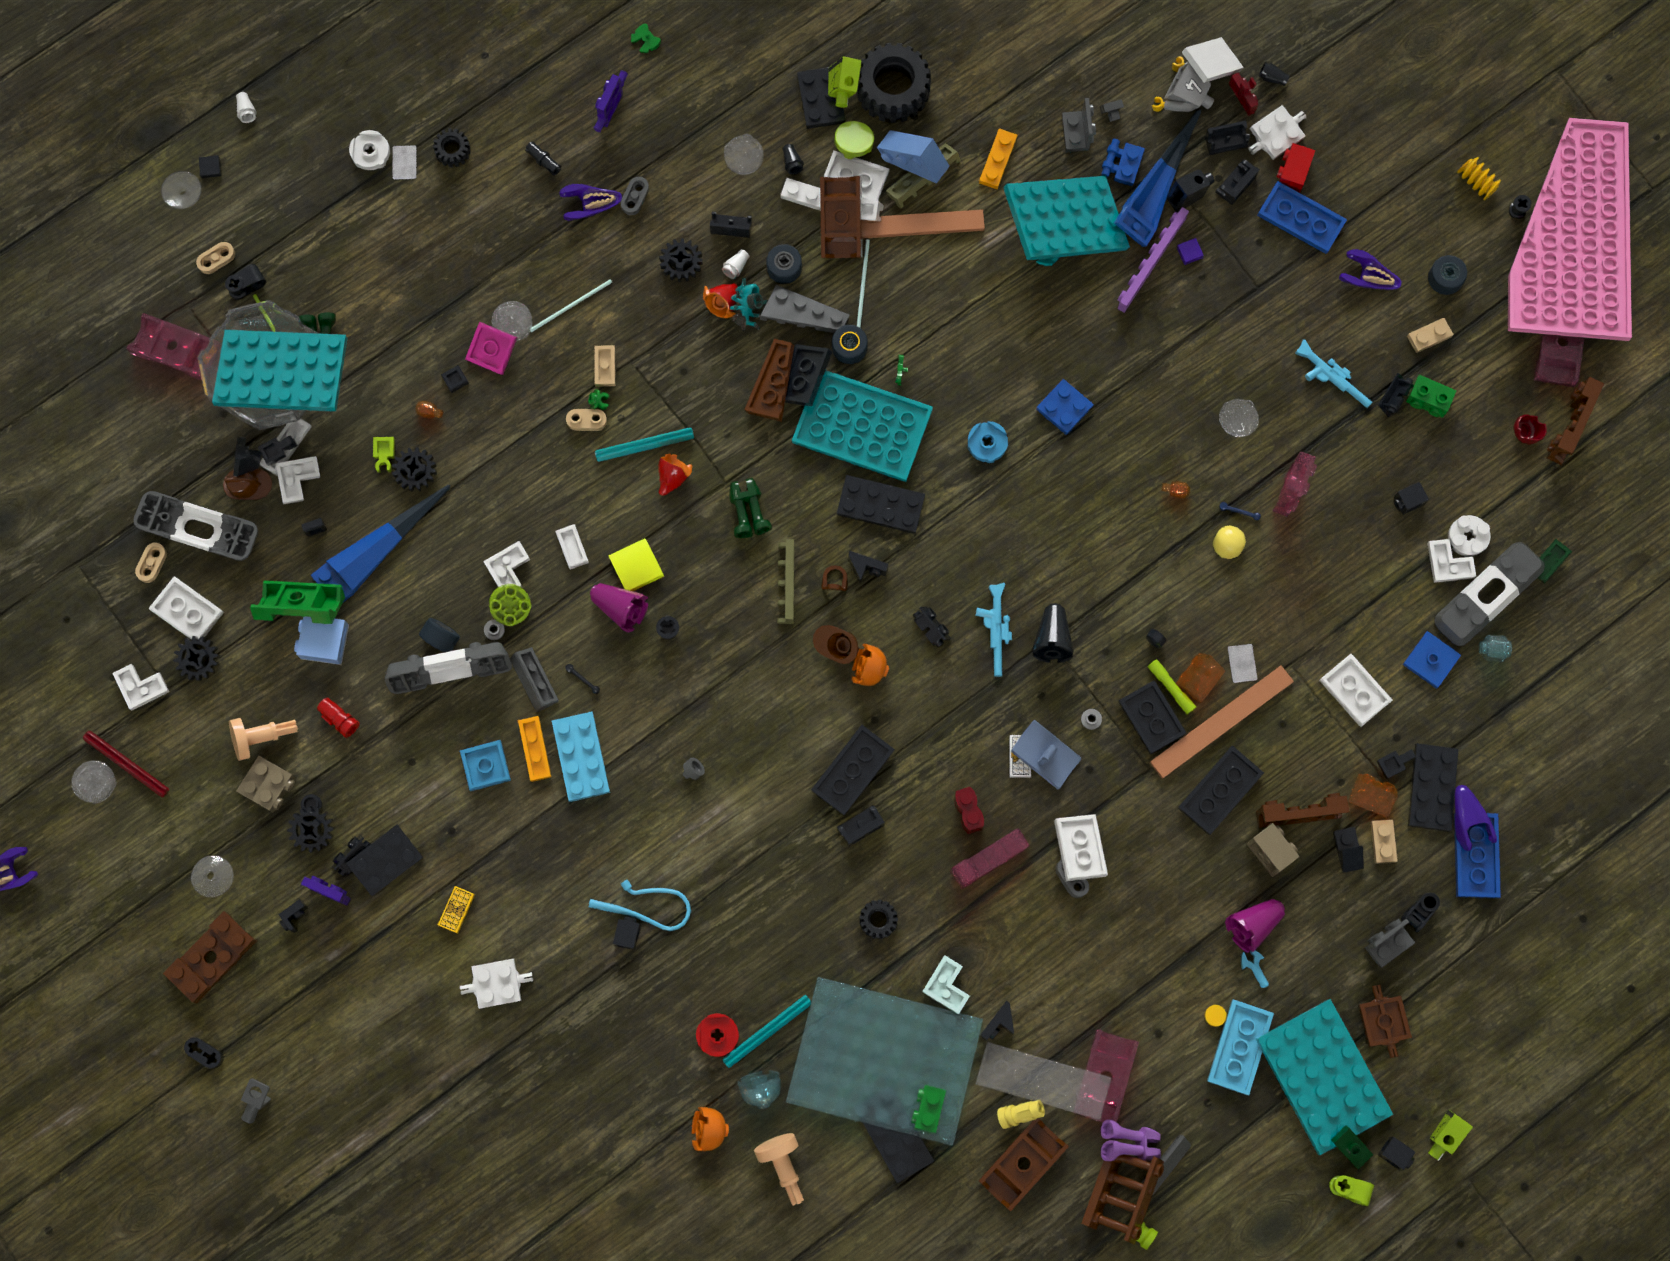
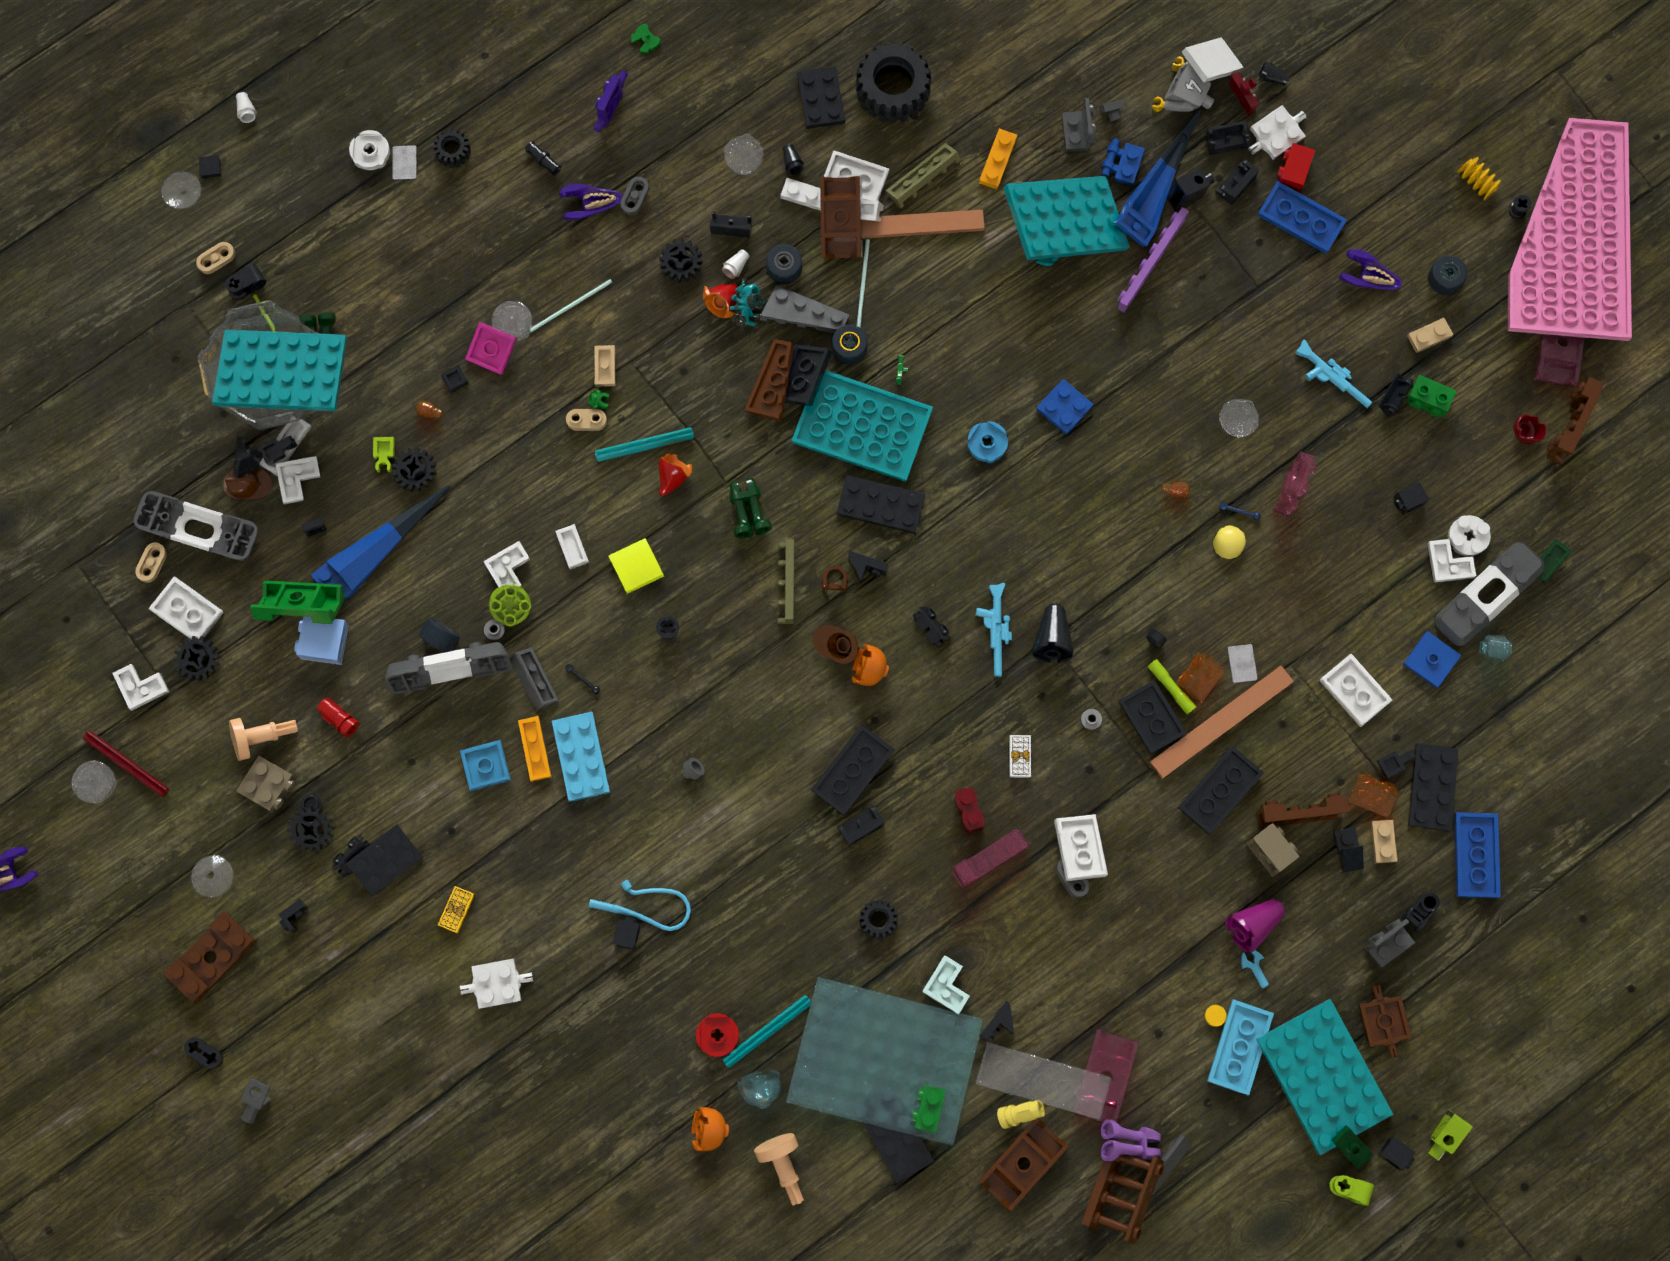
clear pink piece [126,313,220,381] -> none
dark purple plate [301,876,351,906] -> none
magenta cone [590,583,648,633] -> none
lime torso [828,56,861,108] -> none
lime tile [834,121,874,159] -> none
medium blue wedge [877,130,949,184] -> none
sand blue shield [1011,720,1081,789] -> none
lime wheel [1136,1222,1158,1250] -> none
dark purple tile [1177,238,1204,265] -> none
dark purple animal [1455,785,1497,851] -> none

